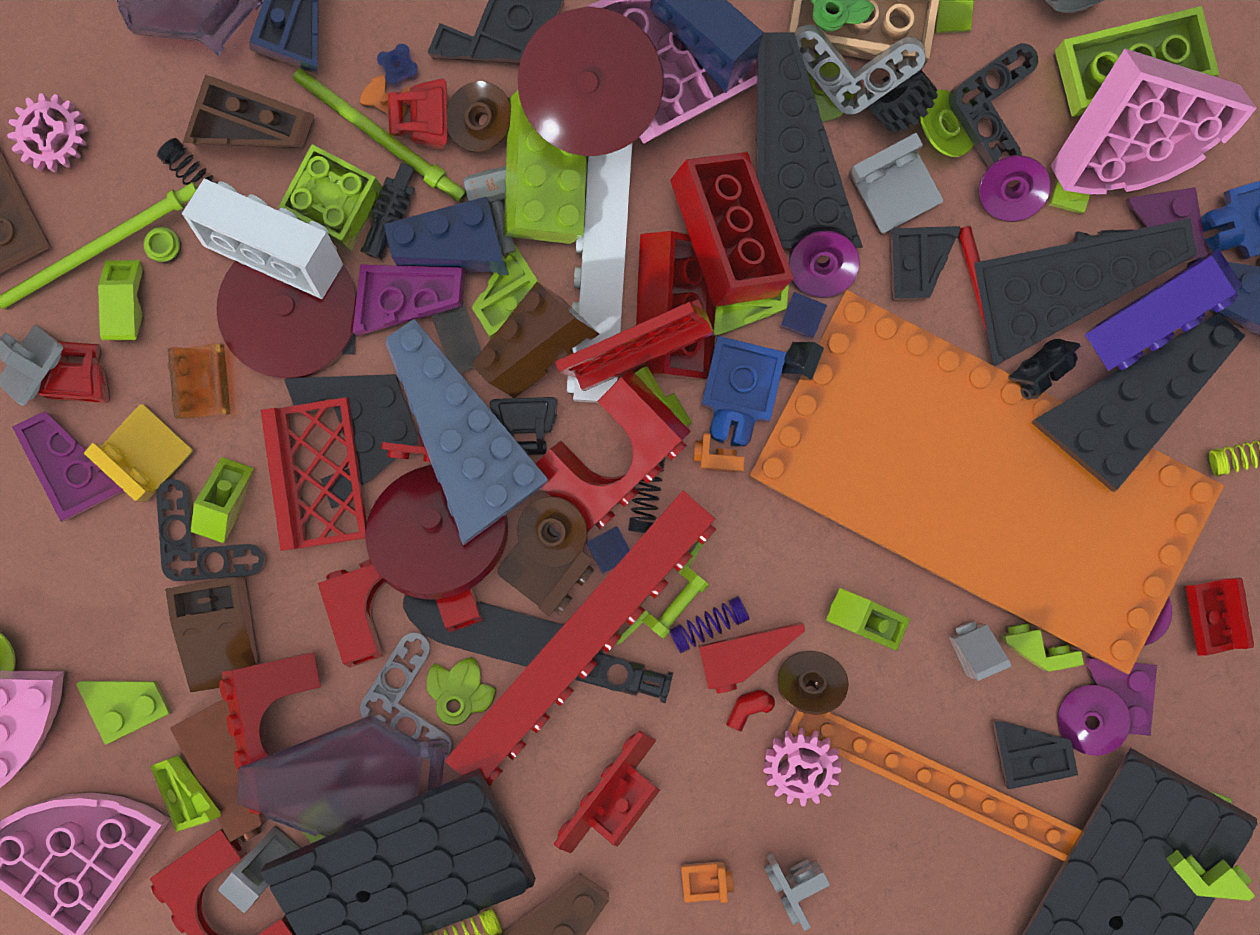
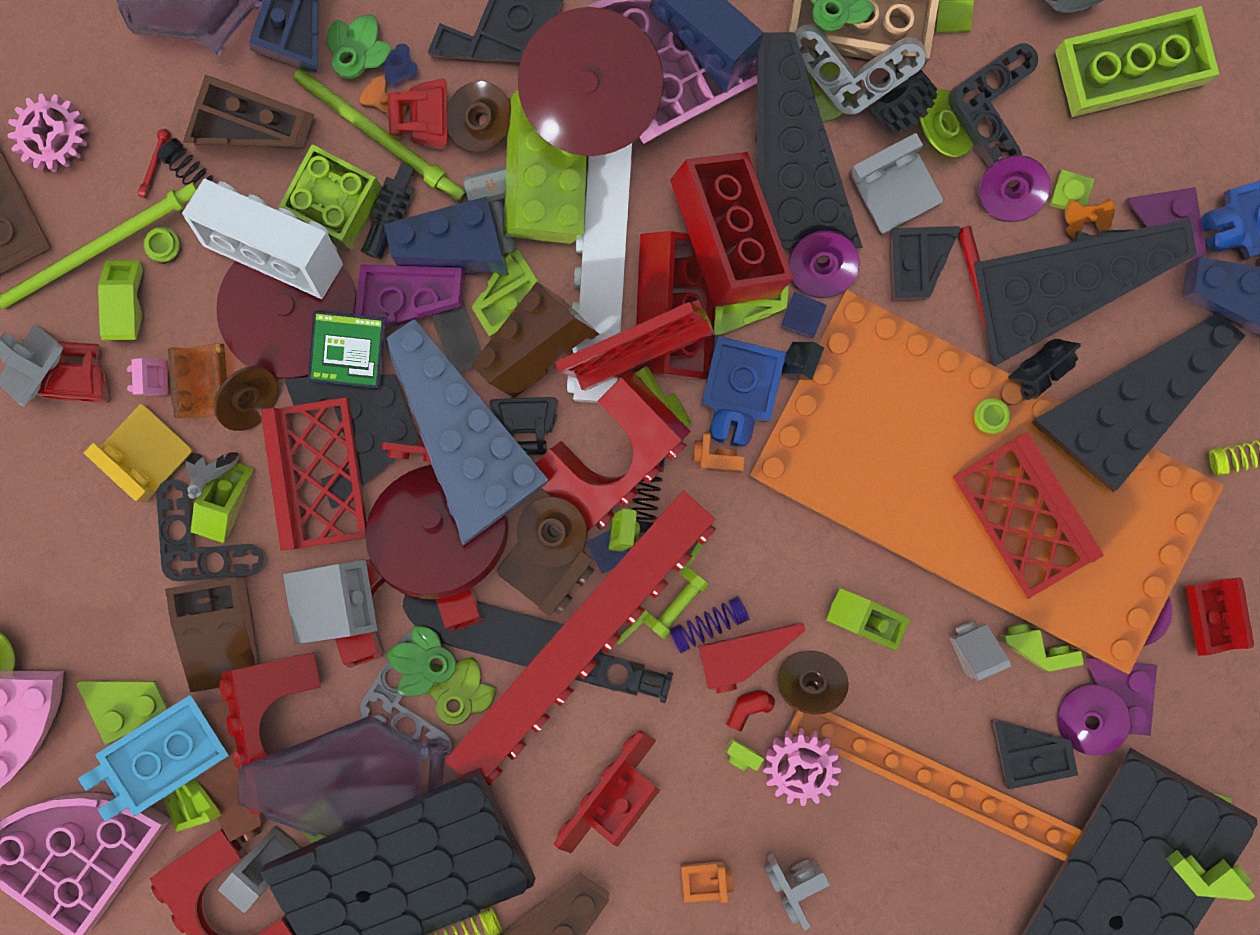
magenta wing [12,411,125,522] -> none
bright pink brick [1050,49,1257,194] -> none
dark purple brick [1085,248,1242,371] -> none
none -> medium azure tile [78,695,229,822]
none -> bright pink tile [127,358,169,396]
none -> red hinge [138,129,171,199]
none -> light grey piece [185,452,239,499]
none -> reddish brown dish [214,366,278,431]
none -> light grey panel [283,560,378,644]
none -> tile [308,310,386,389]
none -> bright green plate [327,14,392,79]
none -> bright green plate [386,626,456,696]
none -> lime plate [609,508,640,552]
none -> lime plate [725,737,764,772]
none -> red fence [953,432,1104,599]
none -> lime plate [974,398,1010,434]
none -> orange piece [1065,198,1115,239]

